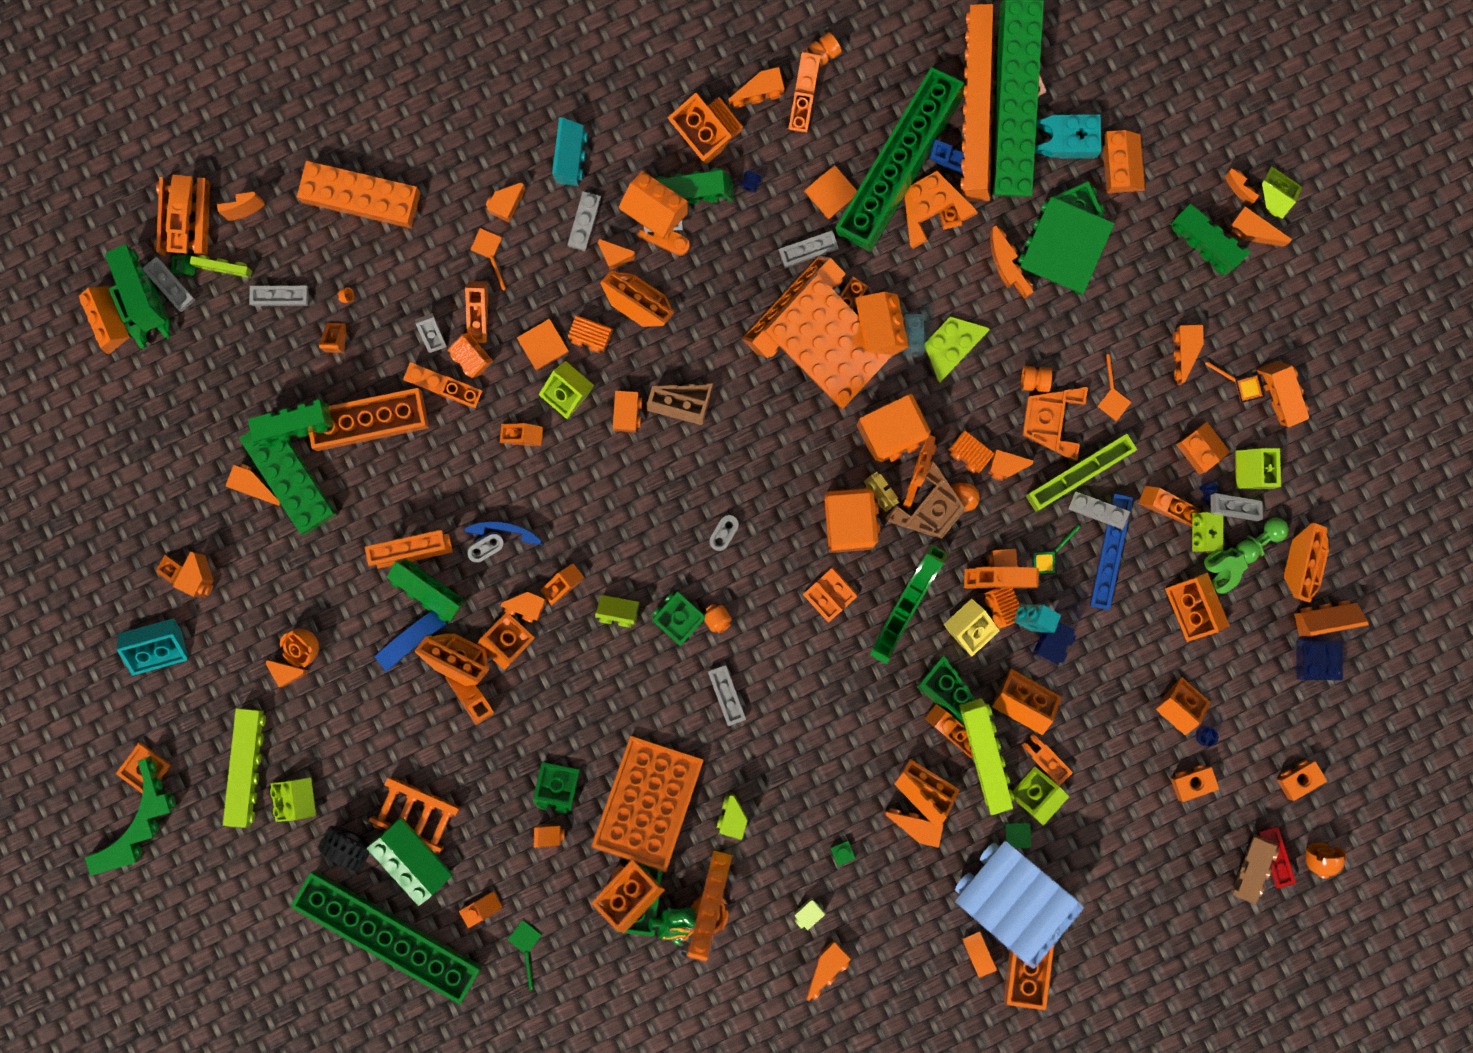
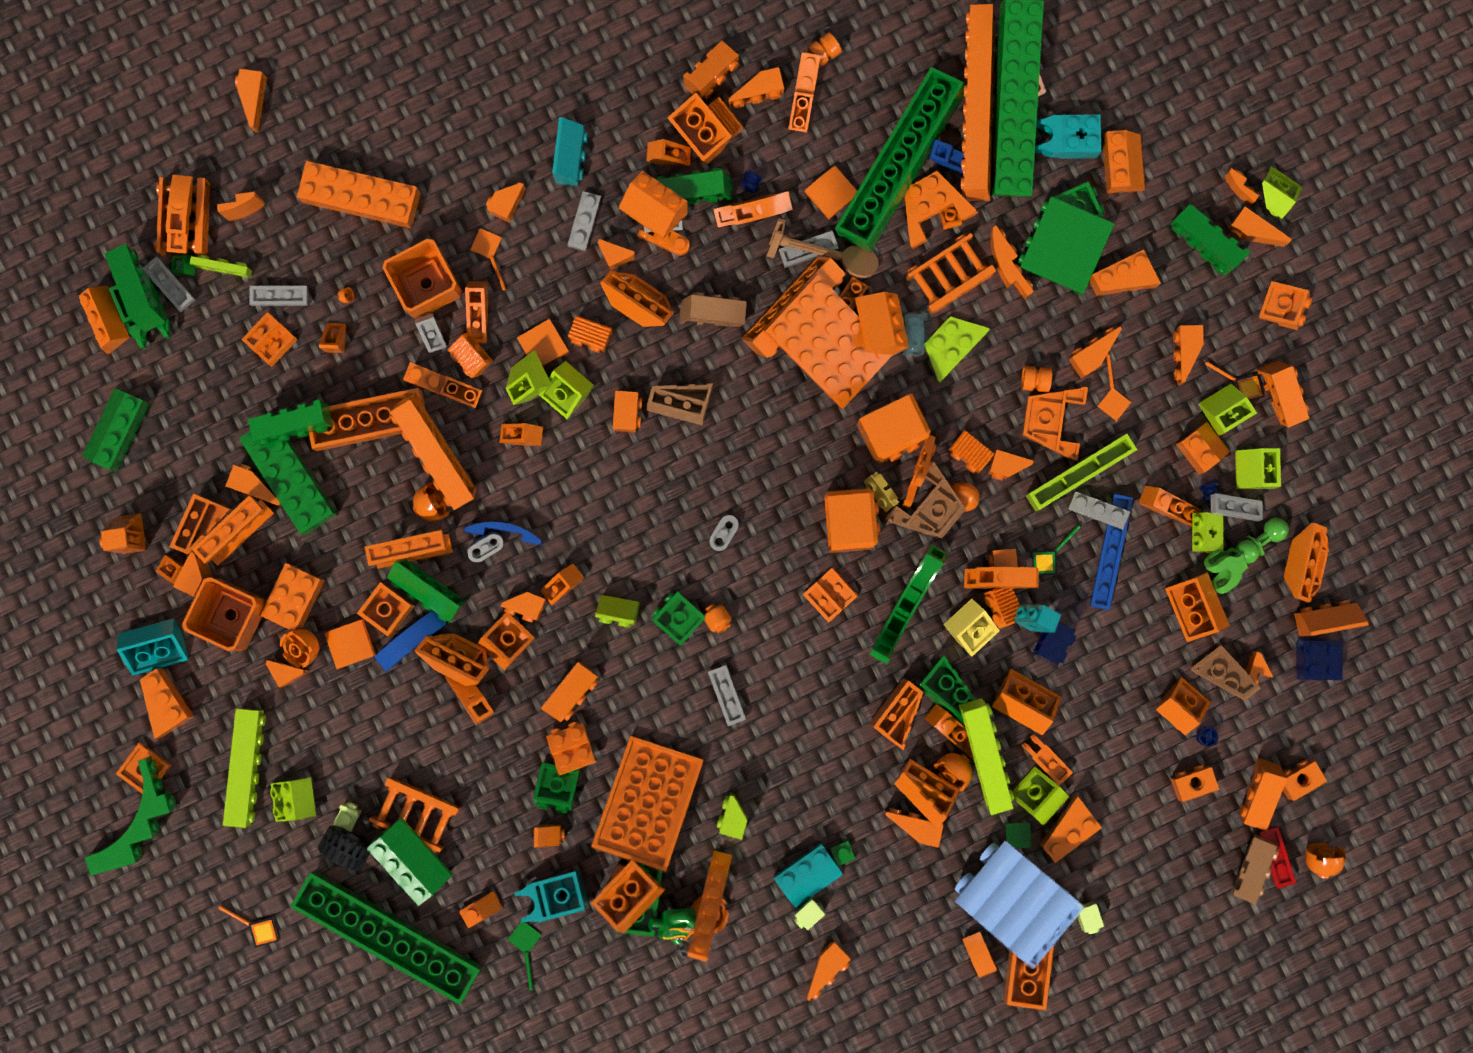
none -> green slope [82,388,150,472]
none -> orange wedge [99,513,146,554]
none -> orange wedge [140,668,194,739]
none -> orange wedge [169,494,233,554]
none -> orange plate [182,577,266,651]
none -> orange fence [191,496,274,566]
none -> piece [218,905,279,948]
none -> orange slope [235,69,267,132]
none -> orange slope [241,312,298,367]
none -> orange brick [260,563,326,631]
none -> orange slope [324,619,376,669]
none -> yellowish green bracket [333,802,362,832]
none -> orange brick [357,582,415,637]
none -> orange plate [382,239,463,319]
none -> orange brick [390,393,477,510]
none -> orange cylinder [413,483,449,522]
none -> lime slope [506,351,552,405]
none -> teal brick [514,870,589,923]
none -> orange slope [541,662,599,722]
none -> orange plate [546,722,596,775]
none -> orange slope [647,139,691,167]
none -> medium nougat wedge [679,292,746,327]
none -> orange wedge [683,41,739,100]
none -> orange slope [714,191,793,227]
none -> medium nougat piece [767,218,879,278]
none -> teal slope [773,842,843,908]
none -> orange wedge [869,678,923,750]
none -> orange fence [906,233,996,315]
none -> orange cylinder [934,753,973,792]
none -> orange wedge [1040,795,1102,863]
none -> orange slope [1069,327,1122,379]
none -> yellowish green brick [1077,901,1104,934]
none -> orange wedge [1089,250,1161,296]
none -> medium nougat wing [1190,645,1260,701]
none -> lime slope [1198,384,1257,436]
none -> orange wedge [1240,758,1287,831]
none -> orange slope [1245,652,1273,684]
none -> orange plate [1259,281,1312,330]

